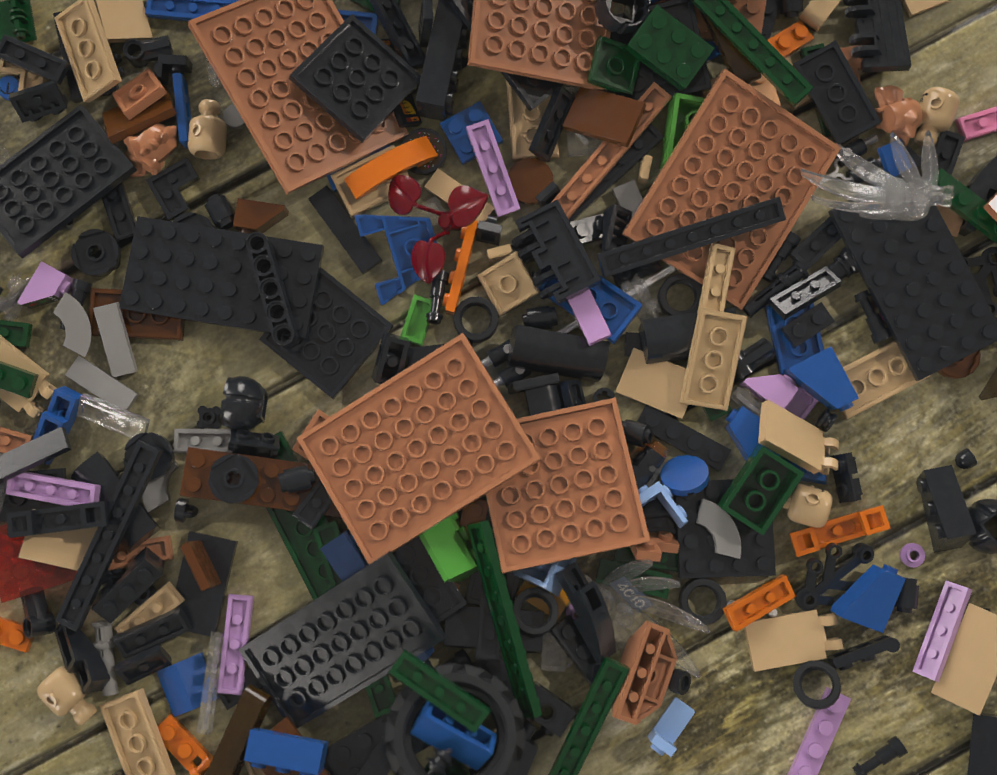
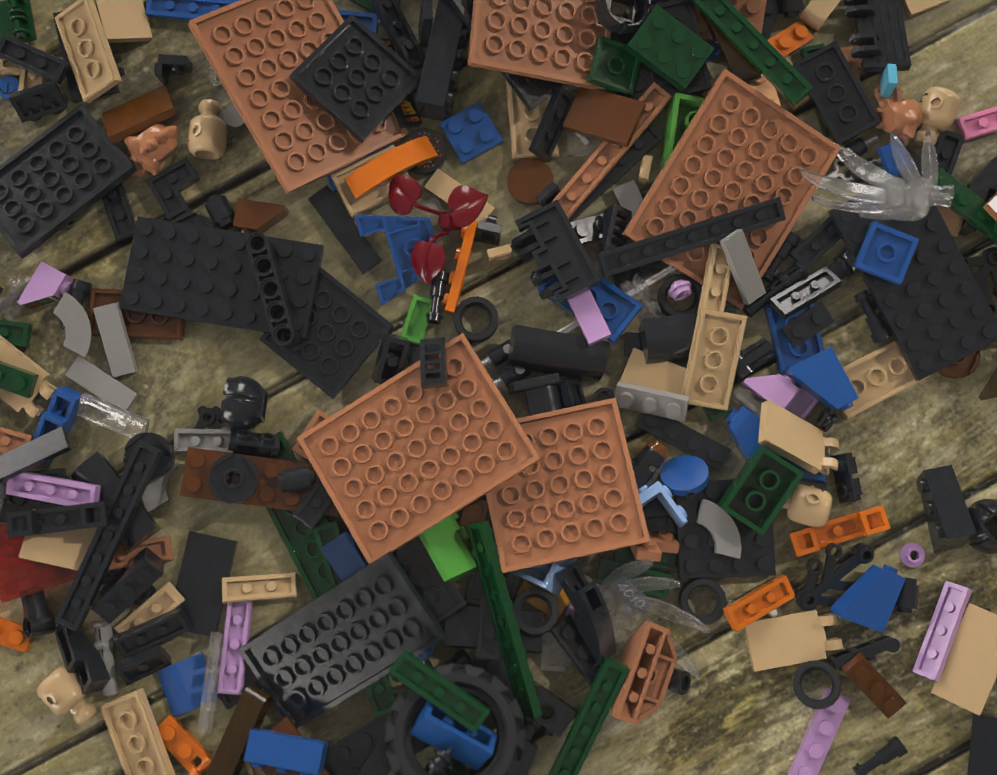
black plate [71,229,121,277] -> none
nougat tile [112,68,167,120] -> none
black piece [123,35,174,68] -> none
blue tile [172,73,191,149] -> none
black tile [174,498,199,523] -> none
reddish brown tile [180,540,222,591] -> none
lavender plate [466,119,520,217] -> none
tan tile [477,251,540,316] -> none
black brick [522,305,558,330] -> none
black brick [621,419,653,448] -> none
light blue bracket [647,697,695,757] -> none
black hinge [955,448,977,469] -> none
none -> tan tile [222,572,297,603]
none -> black slope [420,337,449,389]
none -> light grey plate [615,381,690,422]
none -> lavender plate [668,279,692,301]
none -> light grey tile [720,229,766,305]
none -> reddish brown plate [841,652,907,719]
none -> blue plate [853,221,919,285]
none -> medium azure tile [880,64,898,98]

